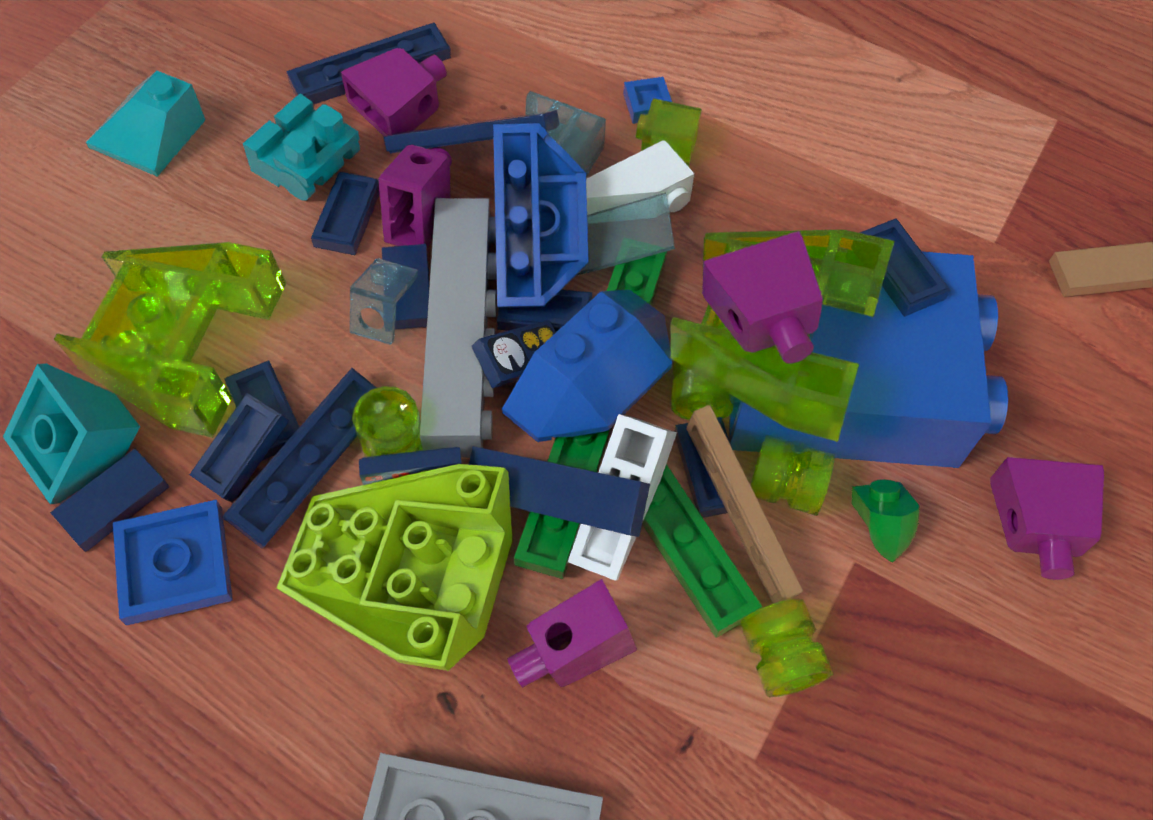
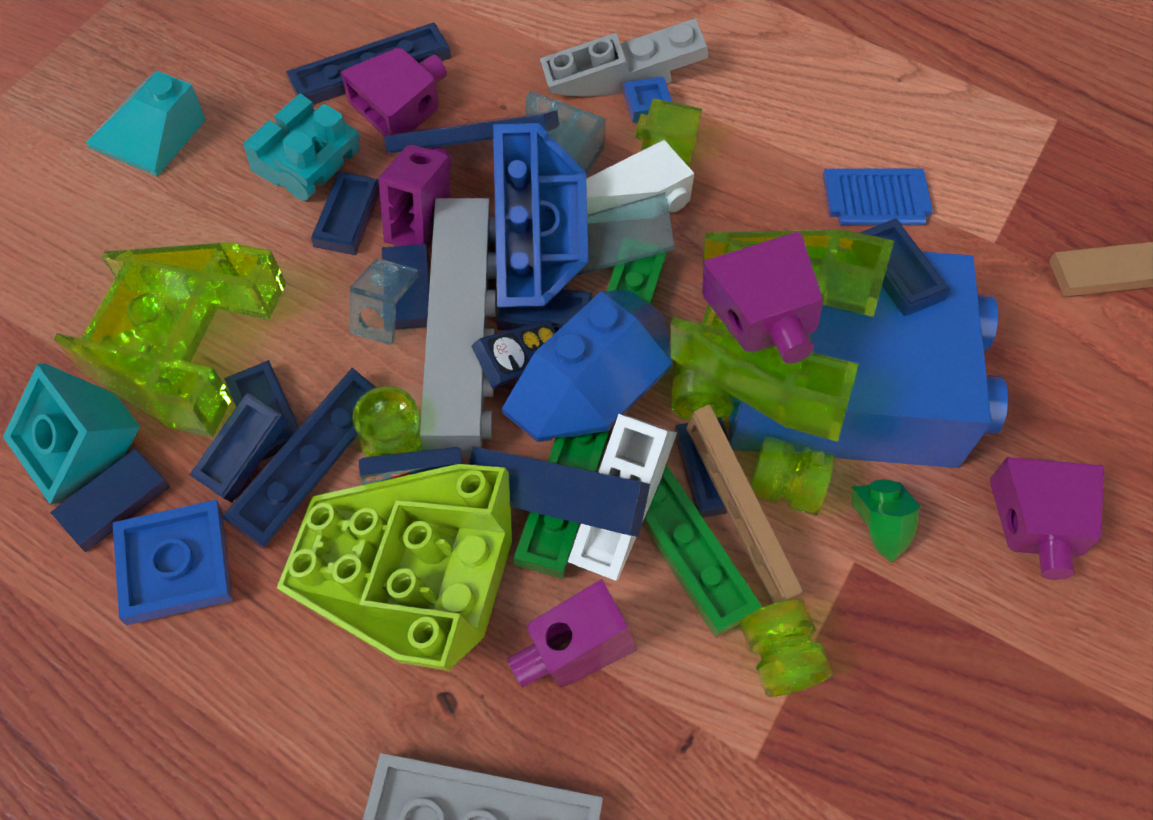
none -> light grey slope [540,18,709,96]
none -> blue window [823,168,933,225]

